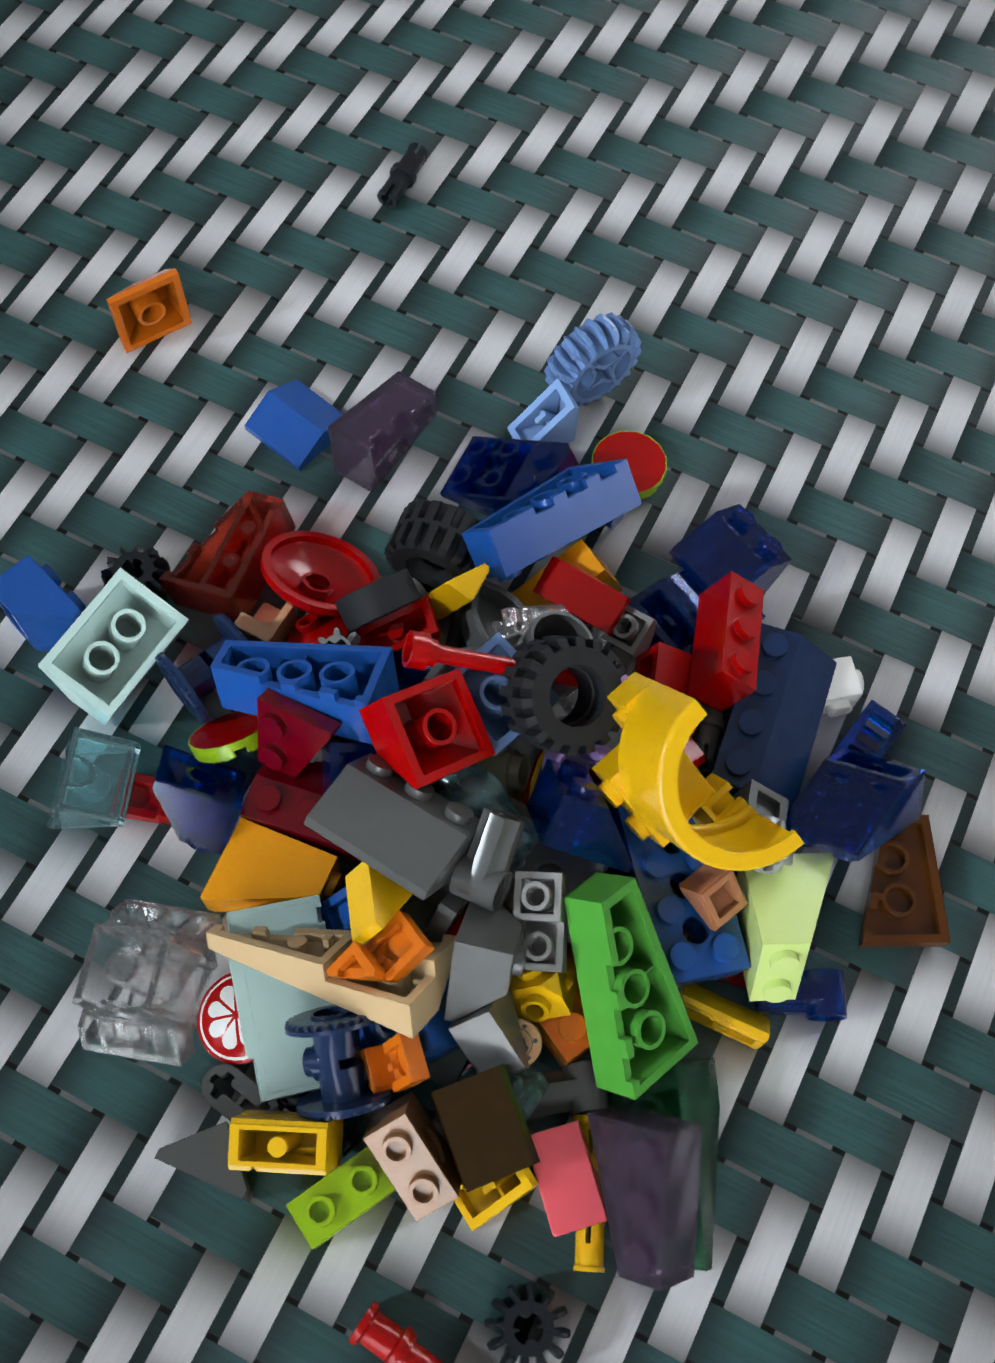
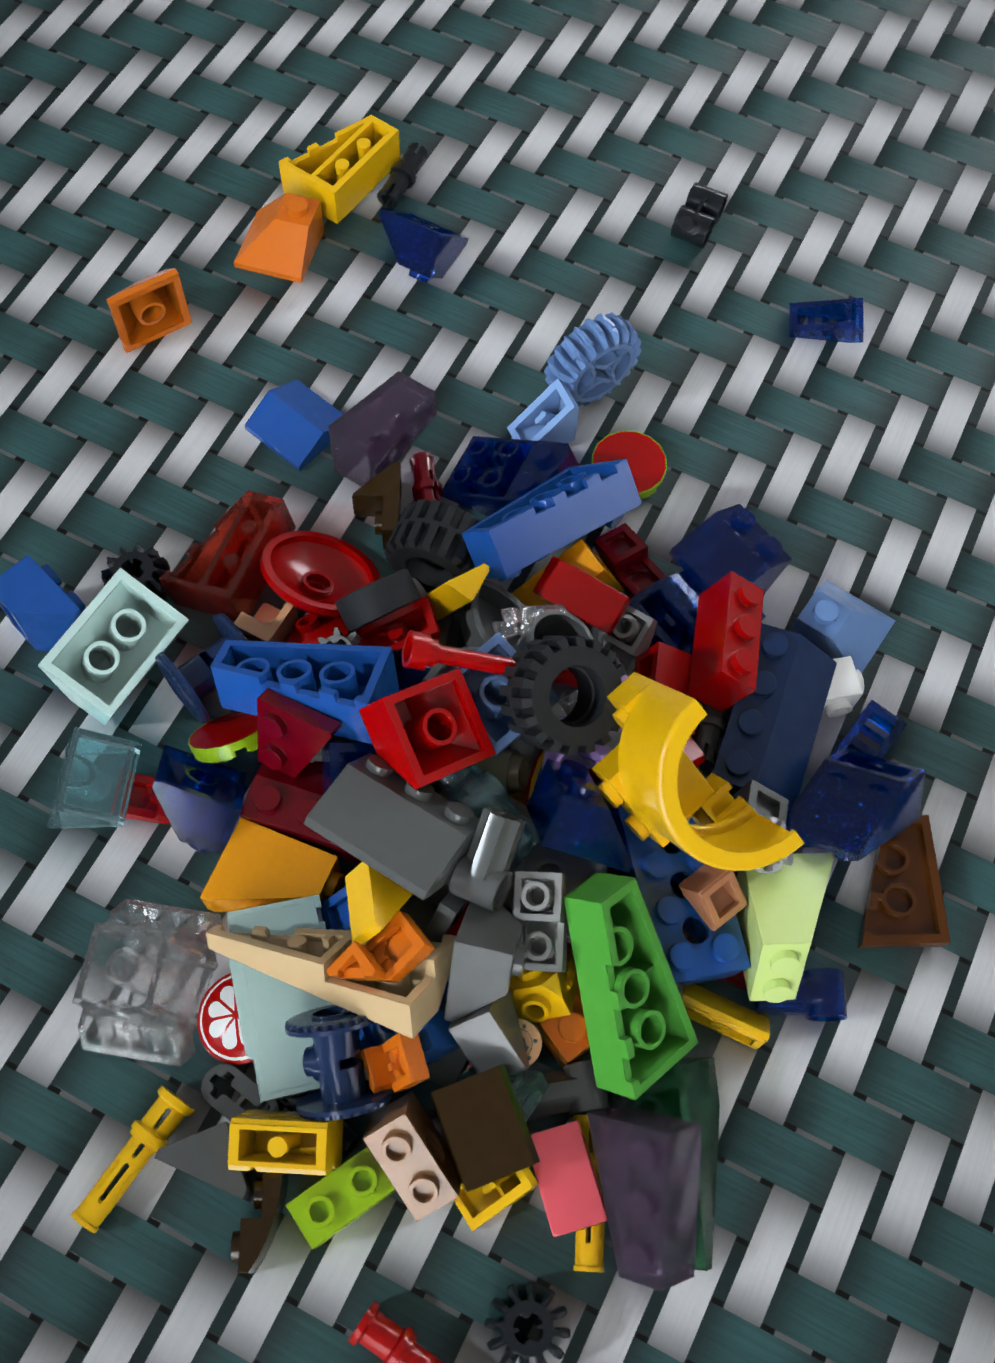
none -> yellow pin [71,1085,195,1233]
none -> dark brown slope [231,1172,289,1274]
none -> orange slope [234,193,324,283]
none -> yellow wedge [278,115,400,224]
none -> dark brown slope [352,463,402,550]
none -> clear blue slope [379,208,469,283]
none -> dark red pin [409,452,443,502]
none -> dark red slope [593,523,671,609]
none -> black beam [671,182,728,248]
none -> clear blue slope [789,298,864,343]
none -> medium blue slope [791,580,896,673]

